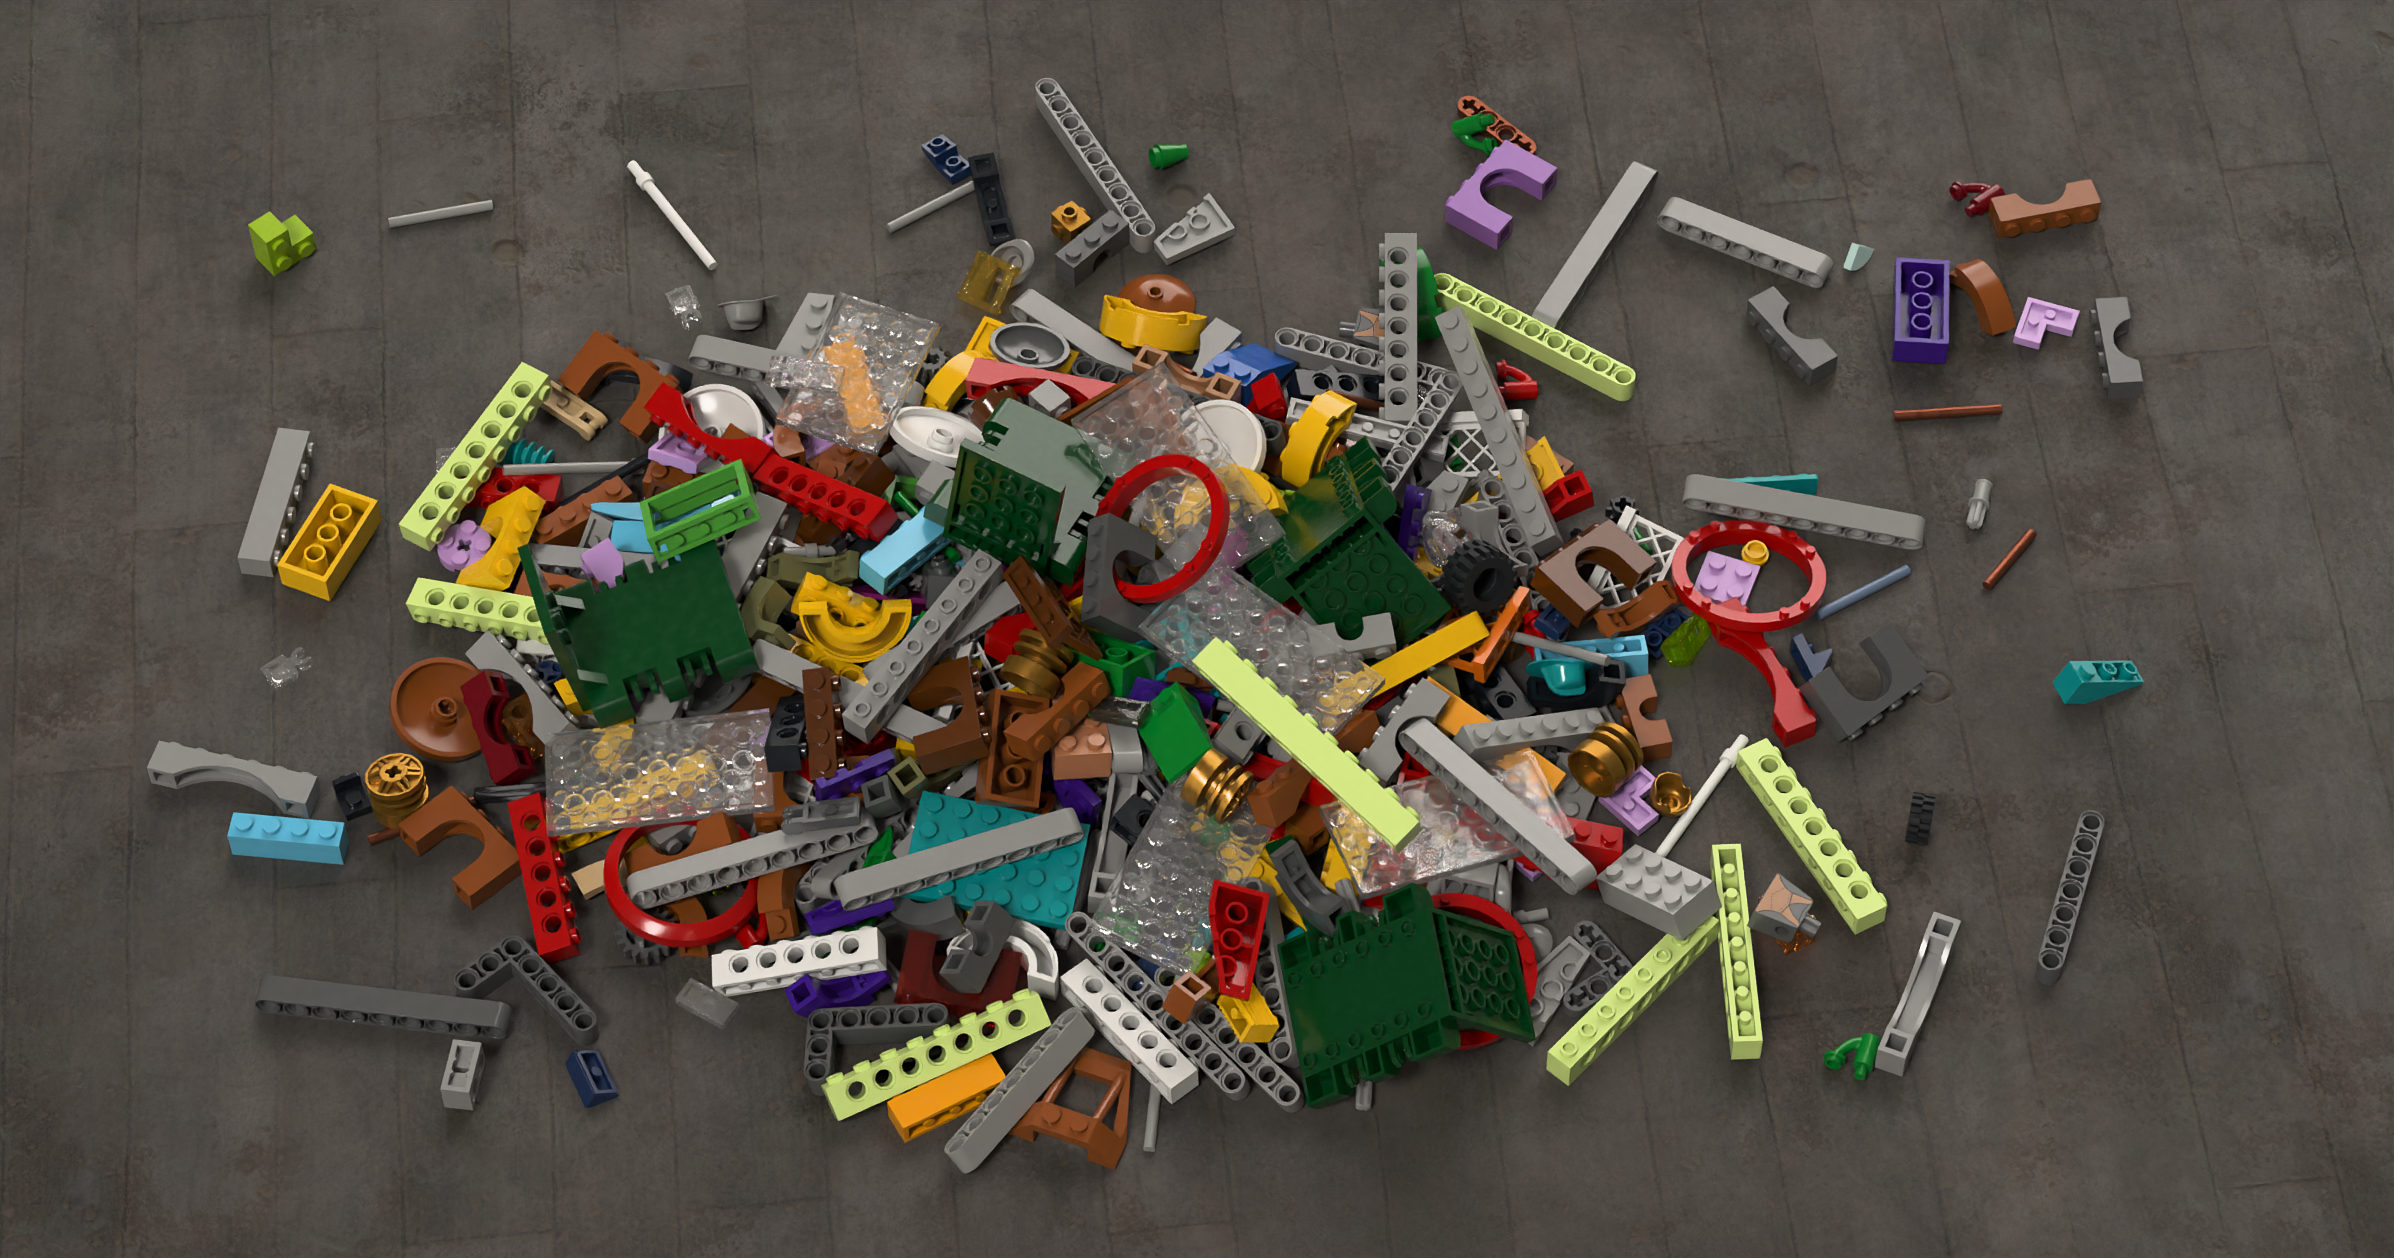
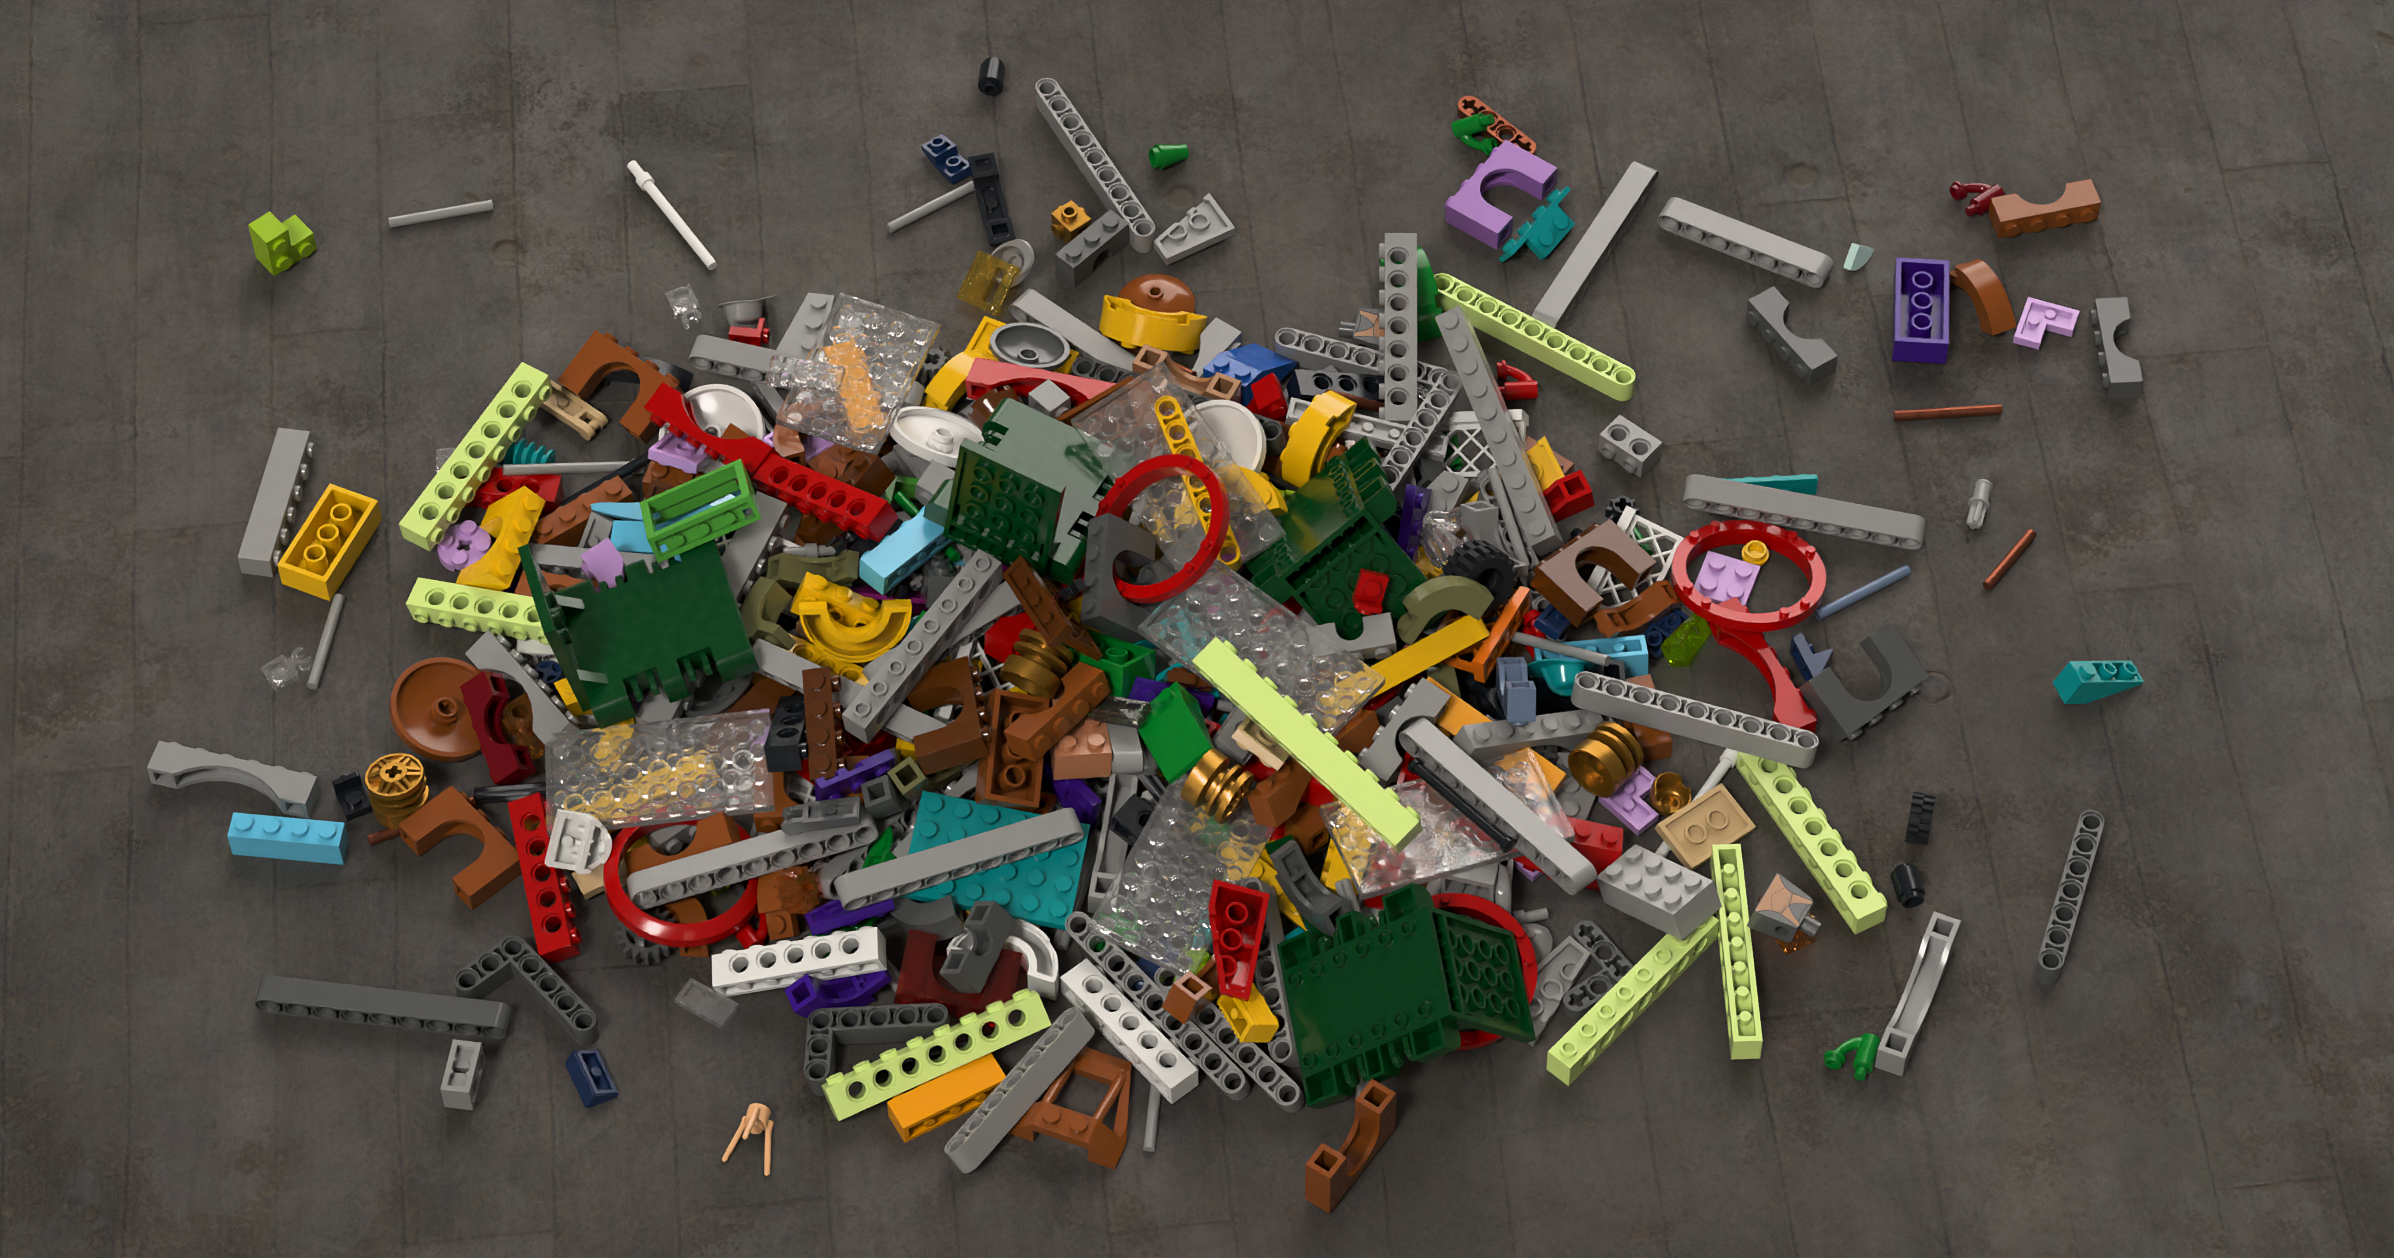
none -> light grey bar [307,594,345,690]
none -> white slope [544,809,612,874]
none -> light nougat plant [722,1103,774,1176]
none -> red bracket [728,318,770,347]
none -> clear orange gear [773,866,822,915]
none -> black brick [978,57,1006,95]
none -> black bar [1055,578,1087,604]
none -> yellow beam [1154,396,1242,574]
none -> tan plate [1231,716,1289,771]
none -> dark orange arch [1305,1079,1396,1214]
none -> red bracket [1352,568,1389,615]
none -> olive arch [1395,575,1494,645]
none -> black bar [1407,757,1516,853]
none -> light grey bar [1487,467,1530,568]
none -> sand blue arch [1496,657,1536,726]
none -> teal bracket [1498,186,1575,262]
none -> light grey beam [1571,671,1819,768]
none -> light grey brick [1598,415,1662,478]
none -> tan plate [1655,783,1756,871]
none -> black brick [1890,864,1925,908]

